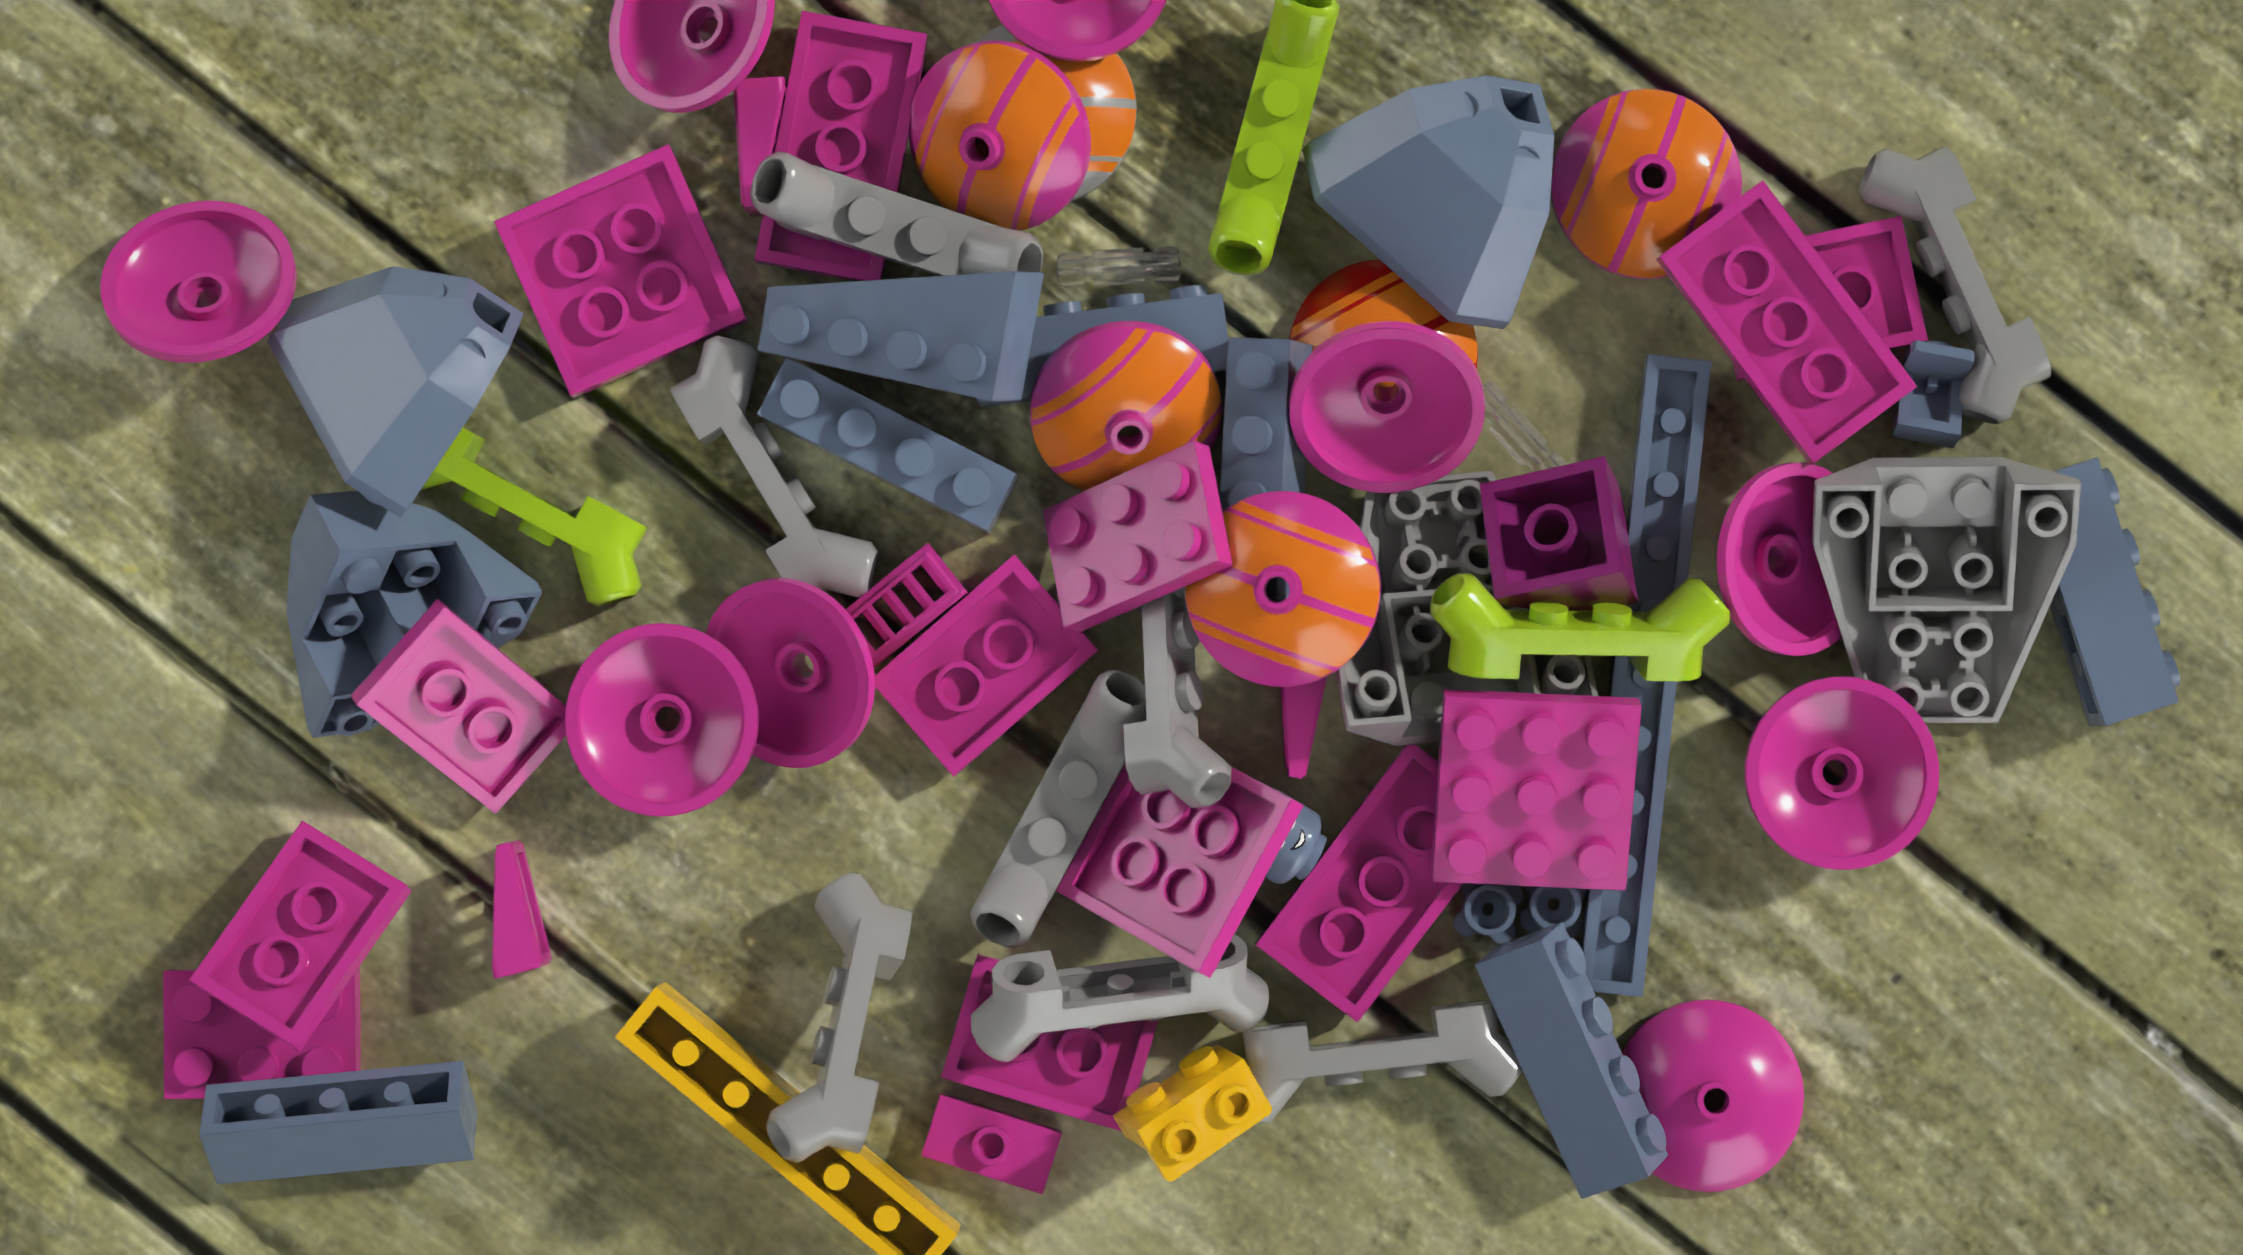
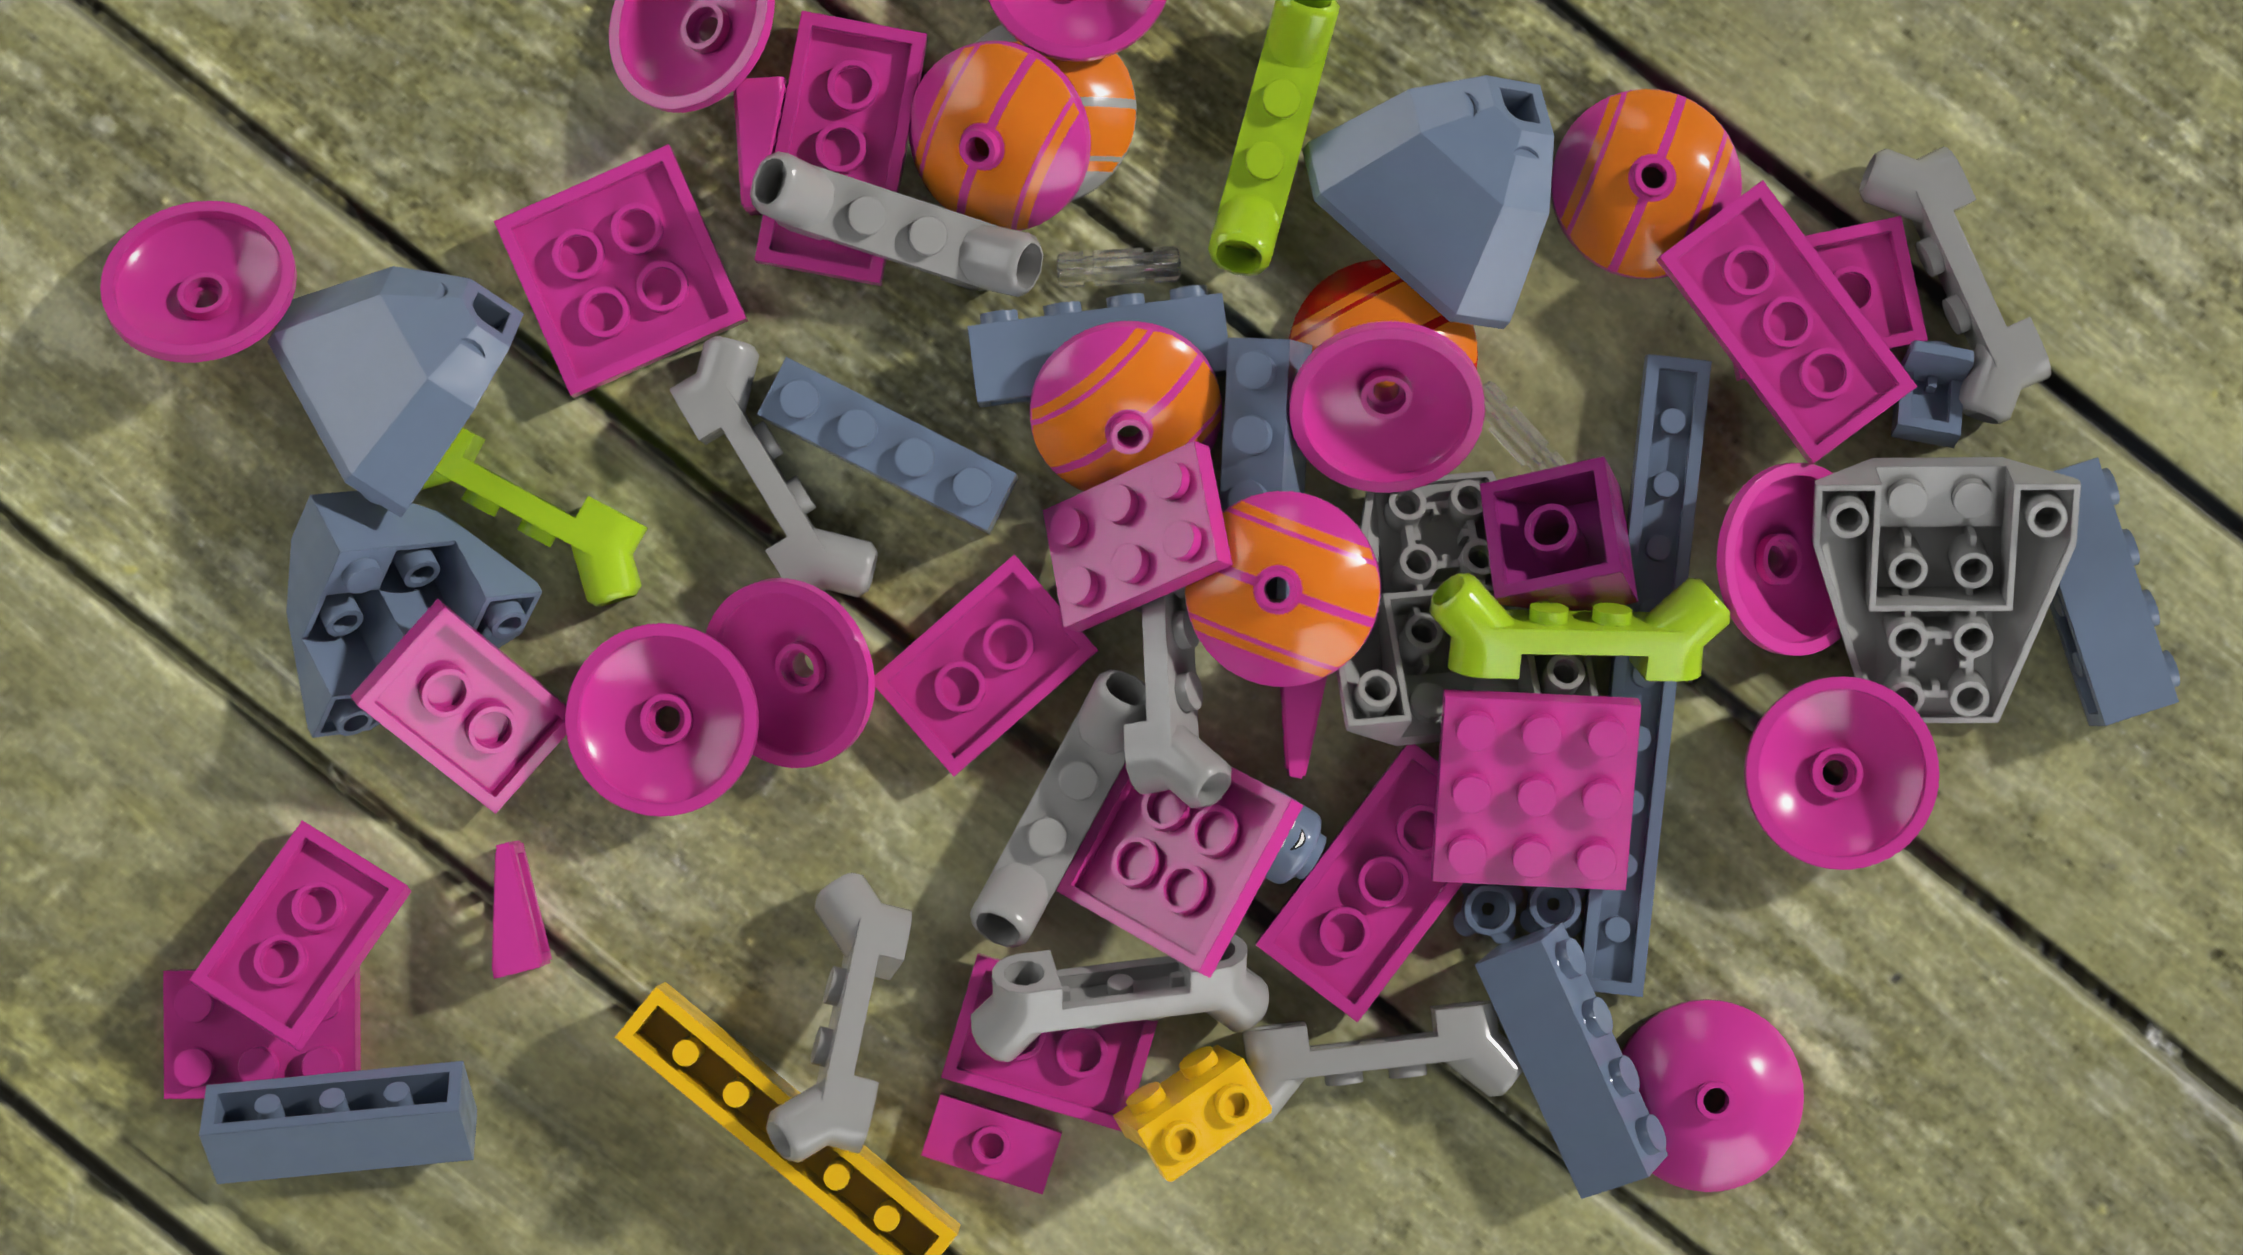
sand blue wedge [757,271,1044,401] -> none
dark pink slope [846,543,969,669] -> none

